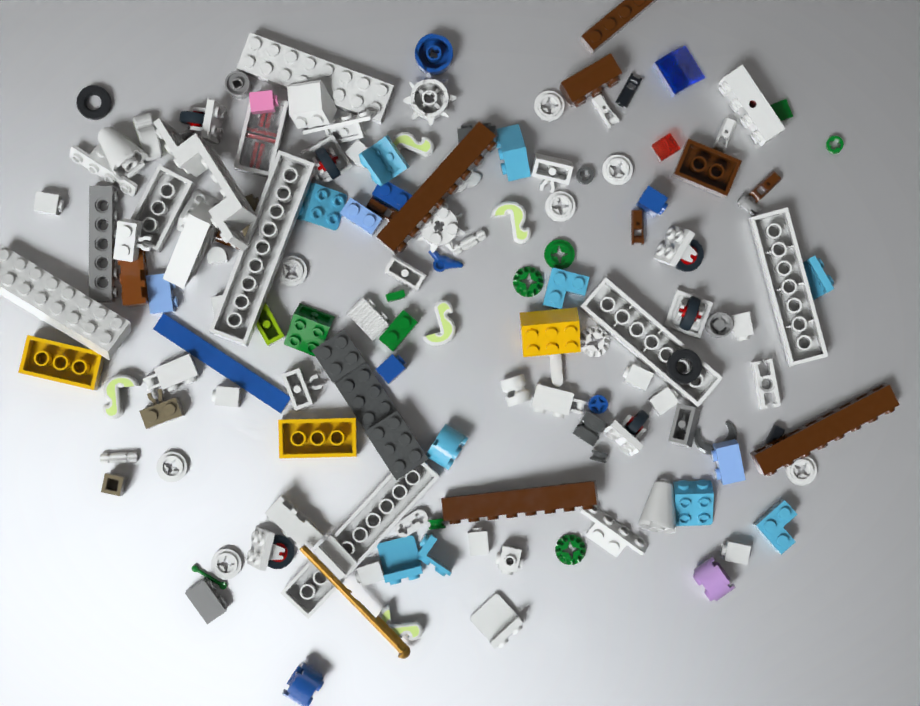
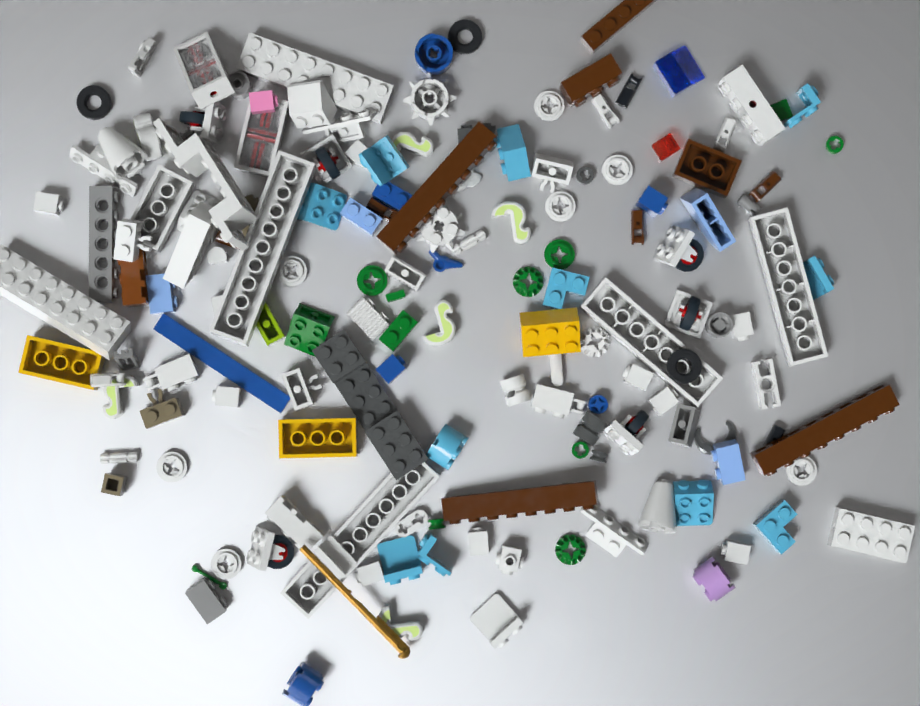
none -> white bar [90,373,126,387]
none -> light grey tile [113,348,140,371]
none -> white wing [128,37,158,77]
none -> brick [173,32,235,109]
none -> green gear [357,265,387,296]
none -> black tyre [448,19,482,54]
none -> green bush [572,442,589,459]
none -> light blue brick [680,187,736,252]
none -> medium azure bracket [783,83,821,129]
none -> white brick [827,507,915,564]

